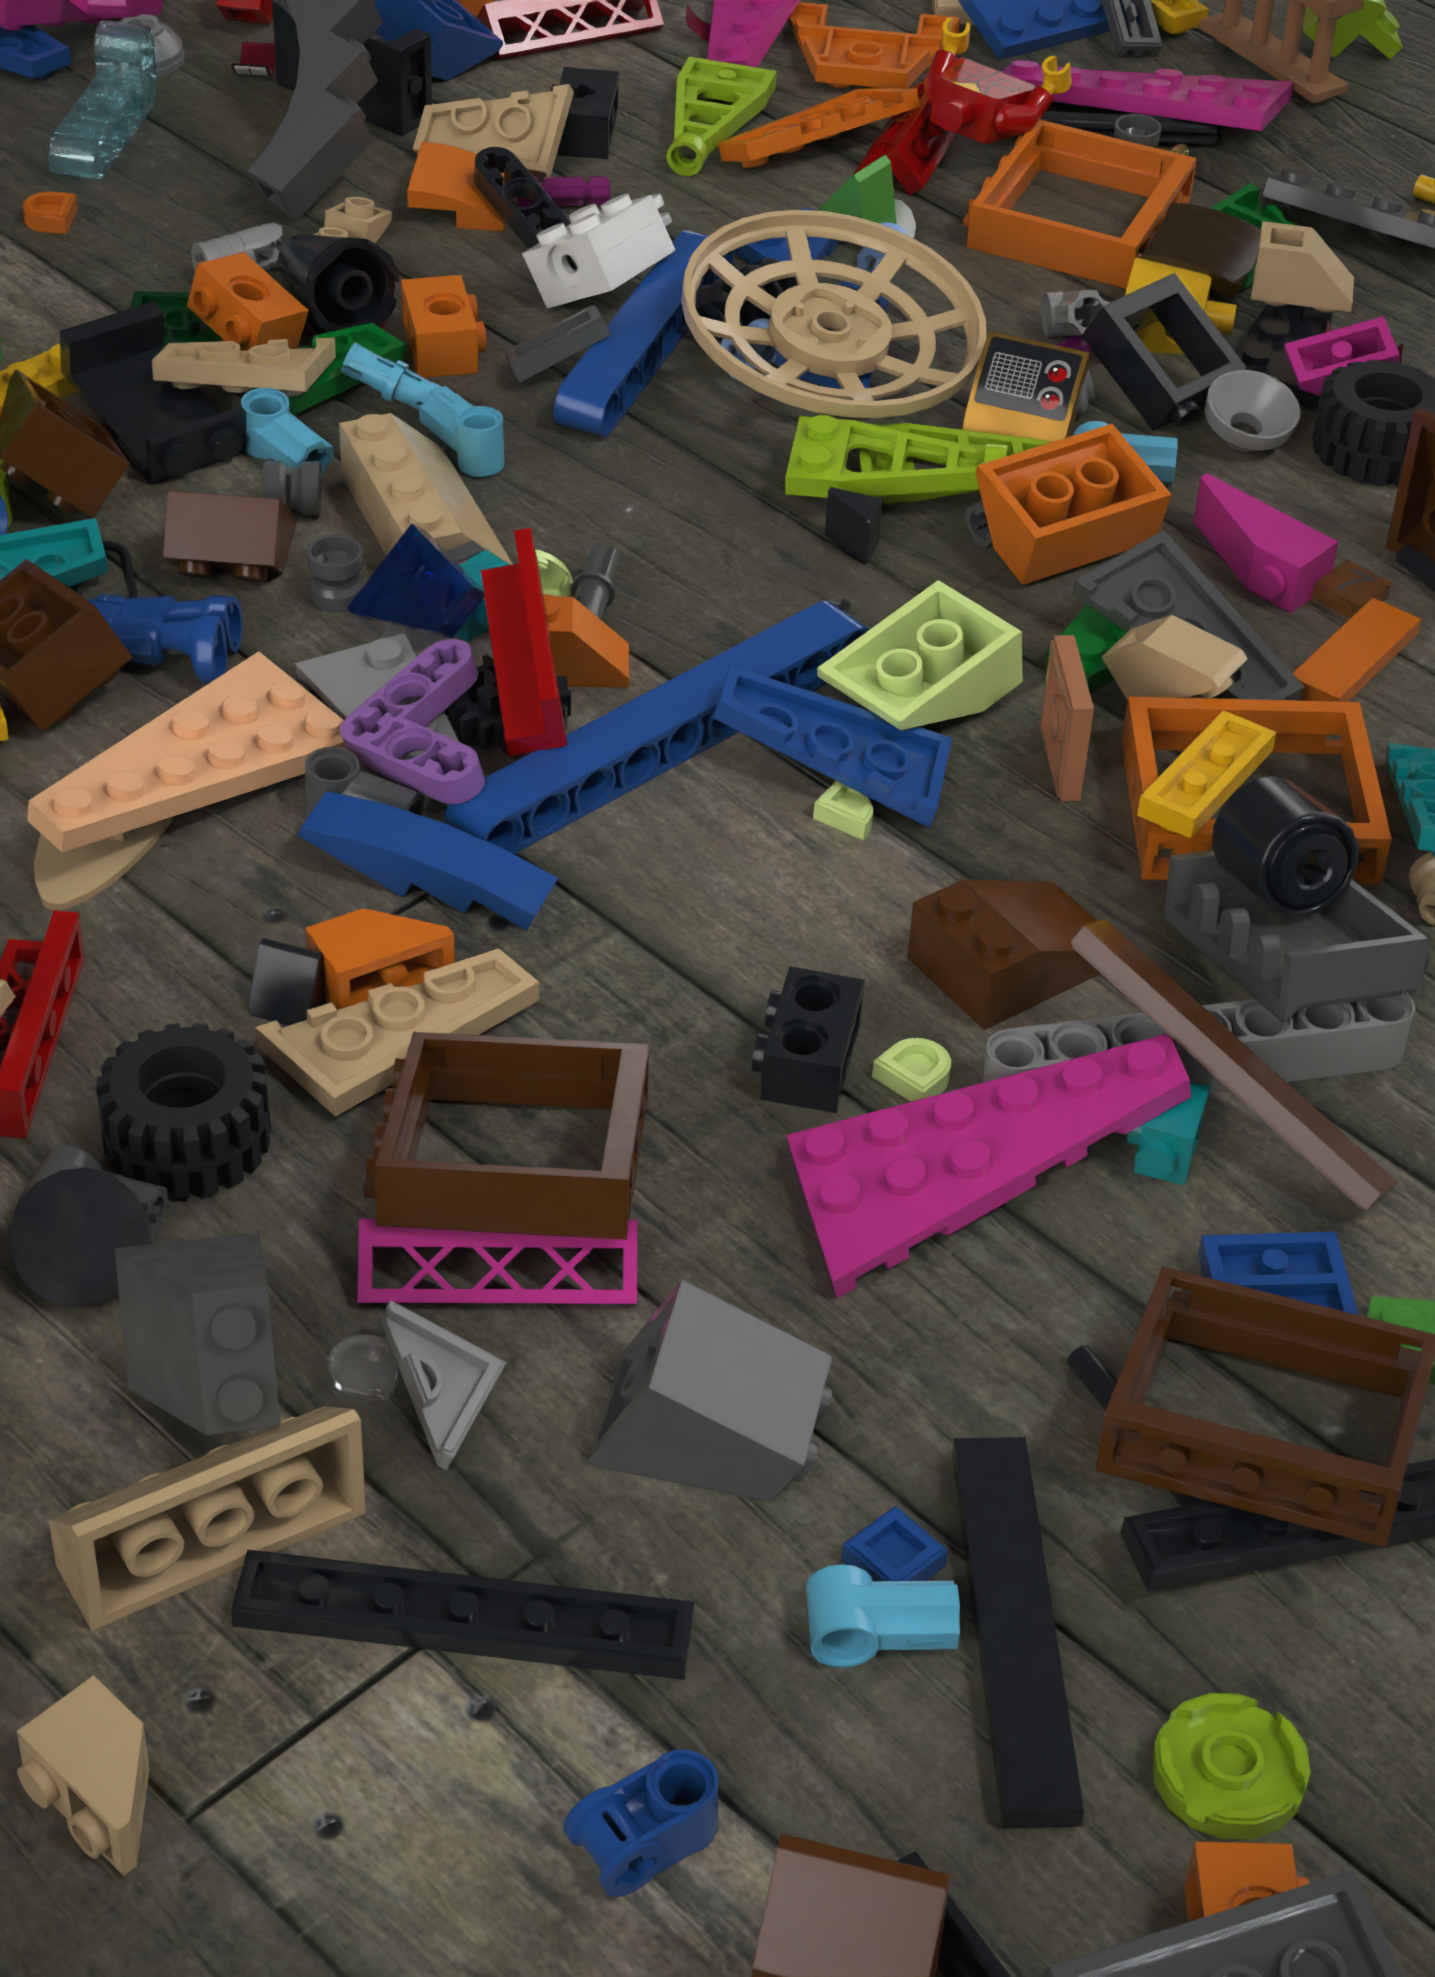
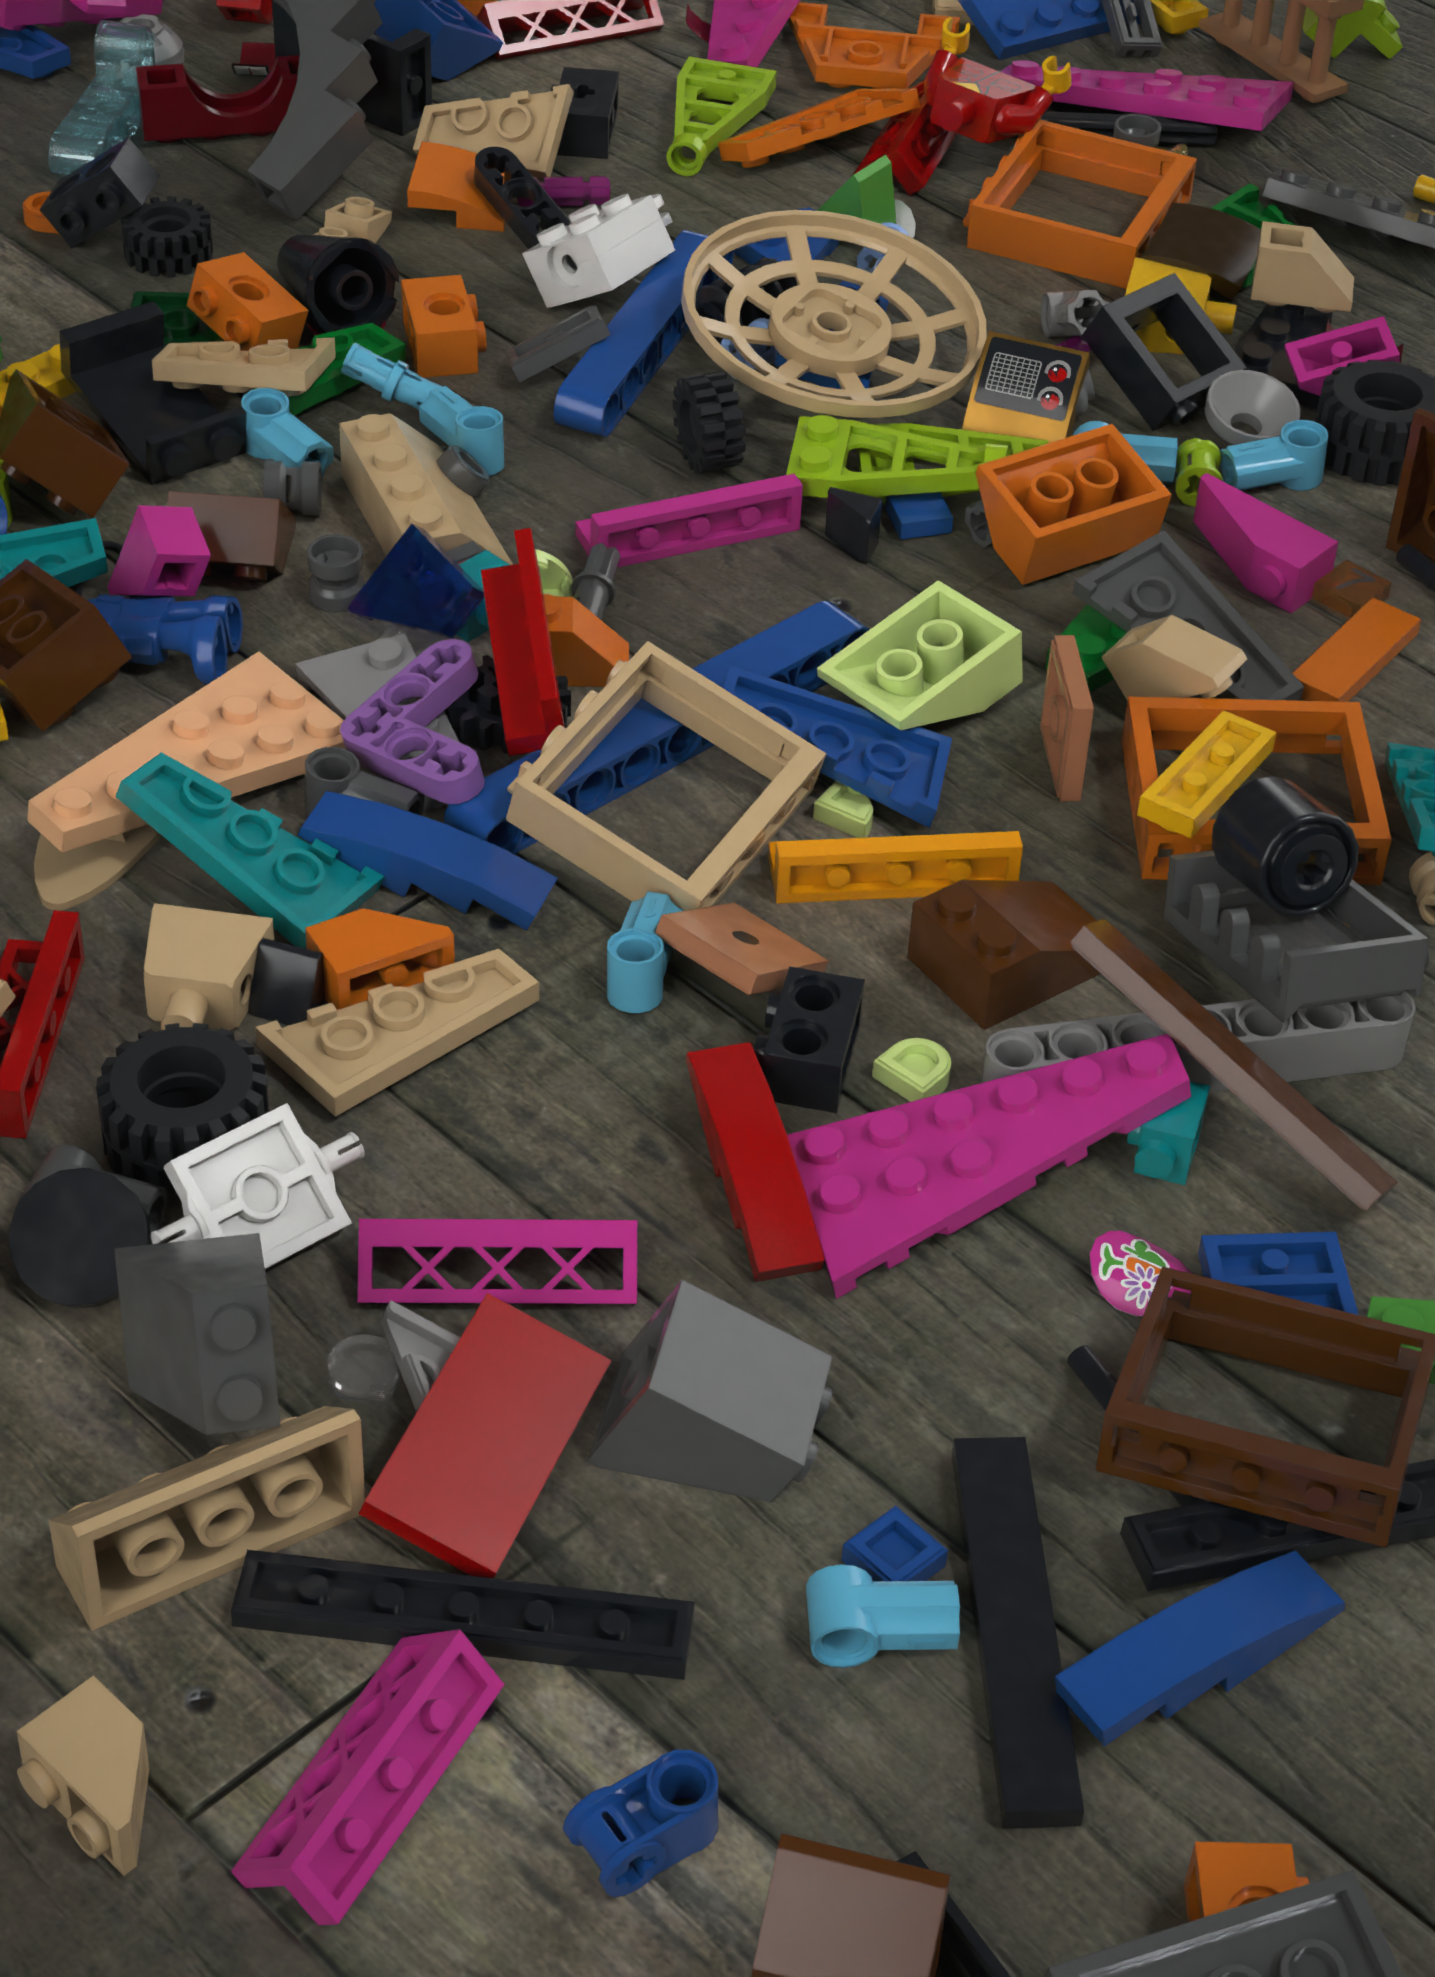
light grey hinge [191,222,283,271] -> none
reddish brown window [363,1032,649,1240] -> none
lime tile [1151,1693,1311,1840] -> none
none -> black brick [39,137,160,248]
none -> dark pink slope [107,505,211,596]
none -> teal wing [115,752,385,949]
none -> black tyre [121,196,213,277]
none -> dark red arch [135,55,300,143]
none -> tan torso [144,903,274,1031]
none -> white plate [150,1103,365,1270]
none -> dark pink fence [231,1629,505,1925]
none -> red tile [358,1293,612,1578]
none -> dark grey tile [437,446,490,497]
none -> tan window [506,641,826,911]
none -> dark pink fence [575,474,803,567]
none -> medium azure piece [607,891,683,1013]
none -> nougat tile [655,902,829,996]
none -> black tyre [673,371,746,474]
none -> red slope [685,1042,825,1282]
none -> light orange fence [768,831,1023,904]
none -> blue tile [885,492,953,540]
none -> blue slope [1055,1550,1345,1747]
none -> sticker [1090,1230,1192,1316]
none -> lime bush [1175,438,1223,507]
none -> medium azure piece [1219,420,1329,491]

